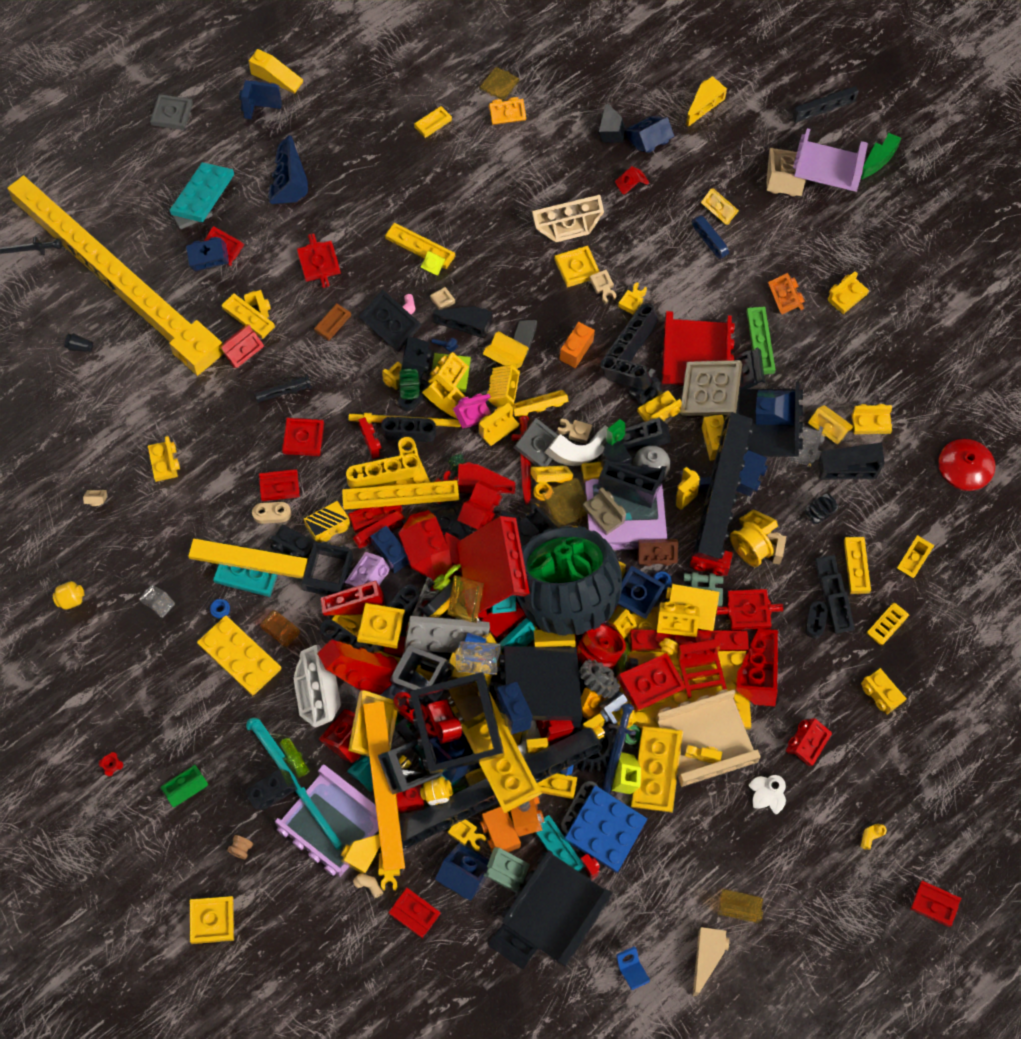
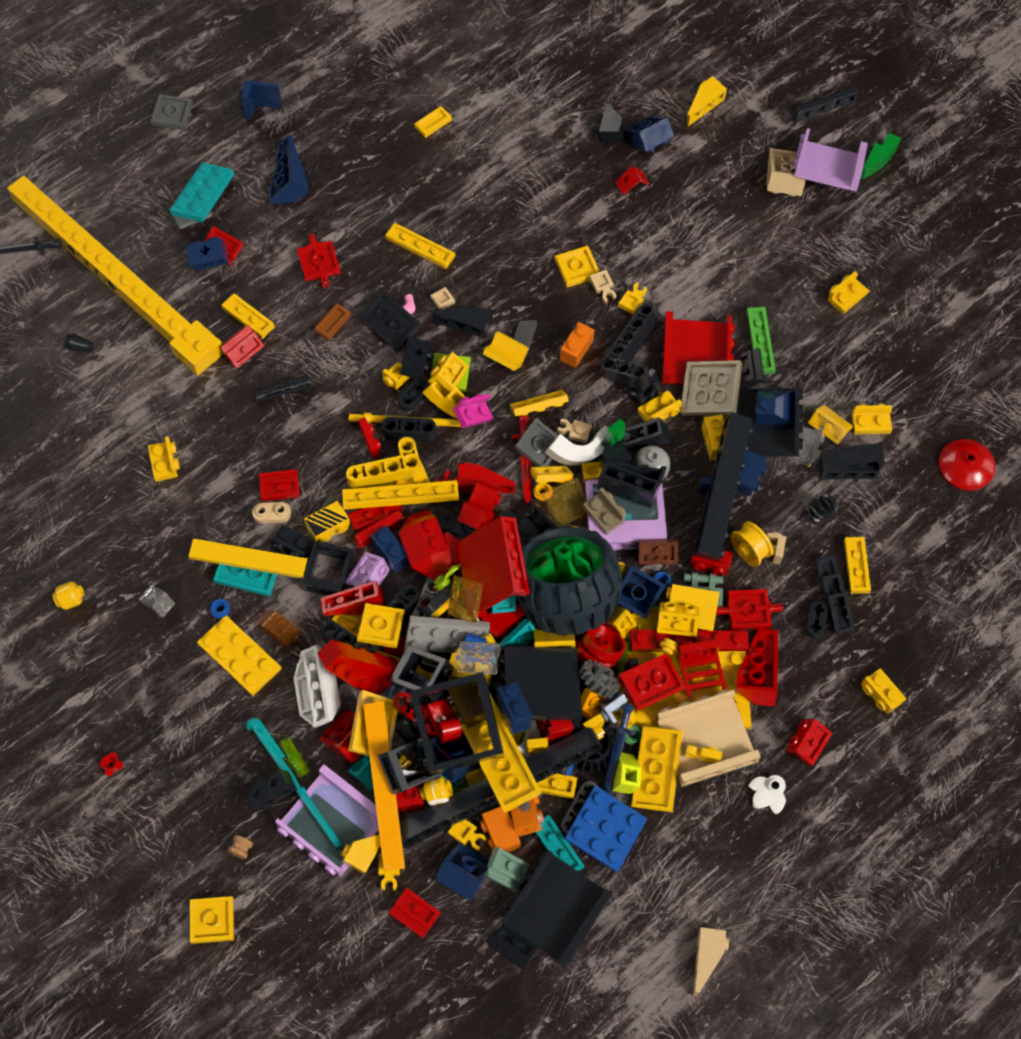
tan plate [83,490,107,506] -> none
green slope [160,765,208,807] -> none
yellow bracket [244,290,271,318] -> none
yellow slope [249,49,303,94] -> none
red tile [282,418,324,456] -> none
tan arm [353,873,383,898] -> none
dark green gear [399,368,419,400] -> none
neon yellow plate [421,251,445,275] -> none
dark blue hand [432,338,458,352] -> none
clear green bush [448,454,467,471] -> none
yellow bracket [479,403,519,446] -> none
clear yellow piece [480,67,520,101] -> none
yellow brick [487,365,520,408] -> none
light orange bracket [488,97,526,125] -> none
tan wedge [532,195,604,242] -> none
red plate [581,854,600,880] -> none
blue bracket [616,946,650,990] -> none
yellow bracket [676,467,700,510] -> none
dark blue beam [692,215,729,259] -> none
yellow plate [701,188,739,225] -> none
clear yellow panel [718,889,763,924] -> none
yellow plate [739,509,778,535] -> none
orange bracket [768,273,805,314] -> none
yellow arm [860,824,887,850] -> none
yellow slope [866,603,909,646] -> none
yellow slope [897,535,934,578] -> none
red plate [910,881,962,928] -> none

